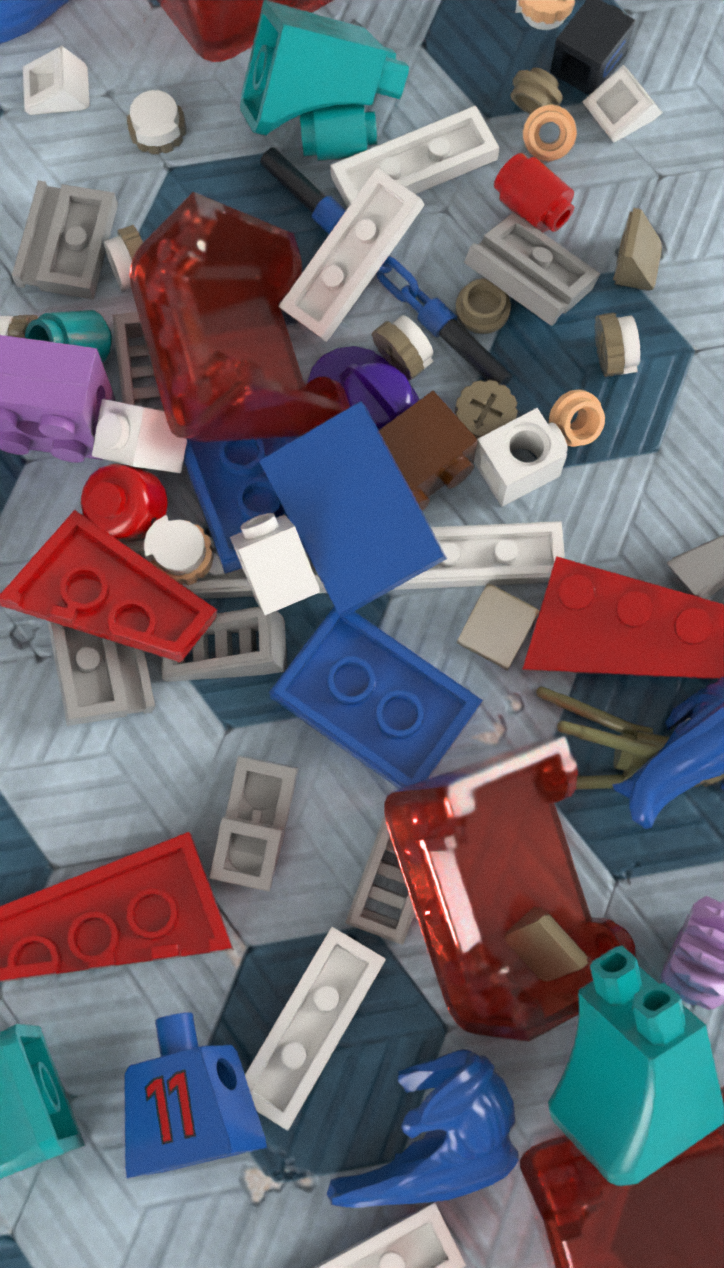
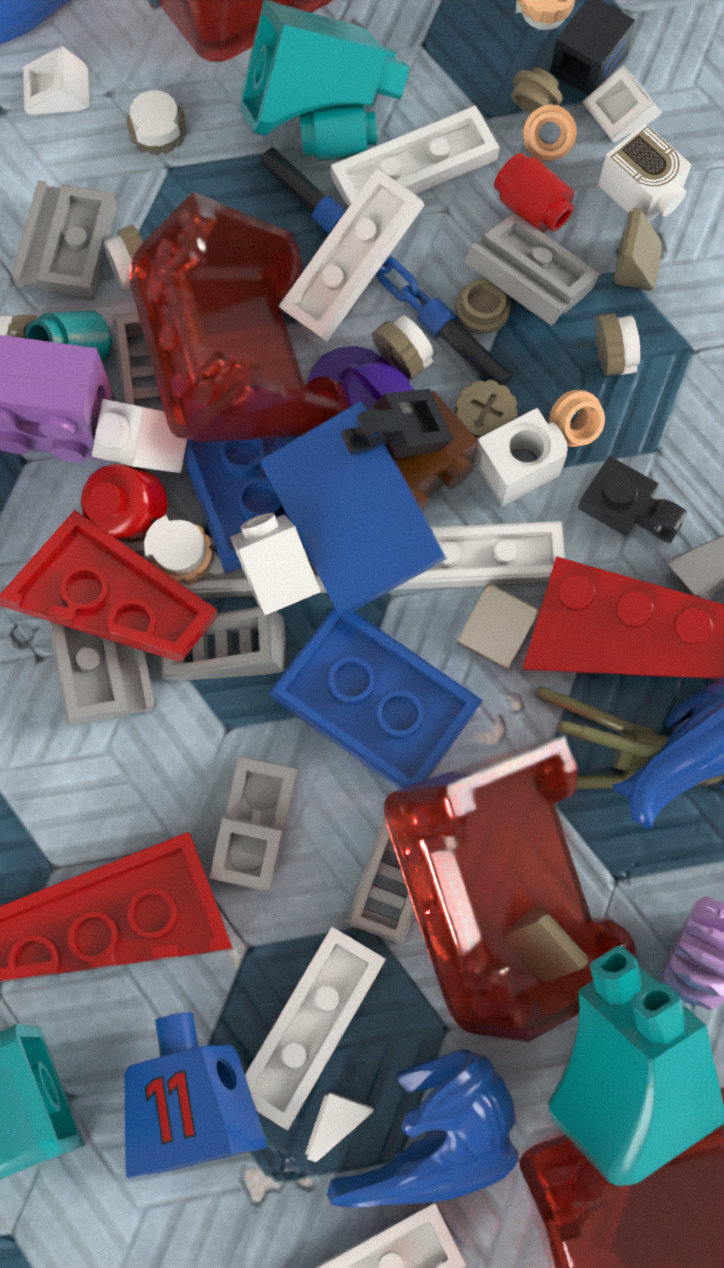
none -> white slope [305,1092,374,1162]
none -> black plate [341,389,454,458]
none -> black plate [578,456,688,544]
none -> white brick [598,123,692,222]

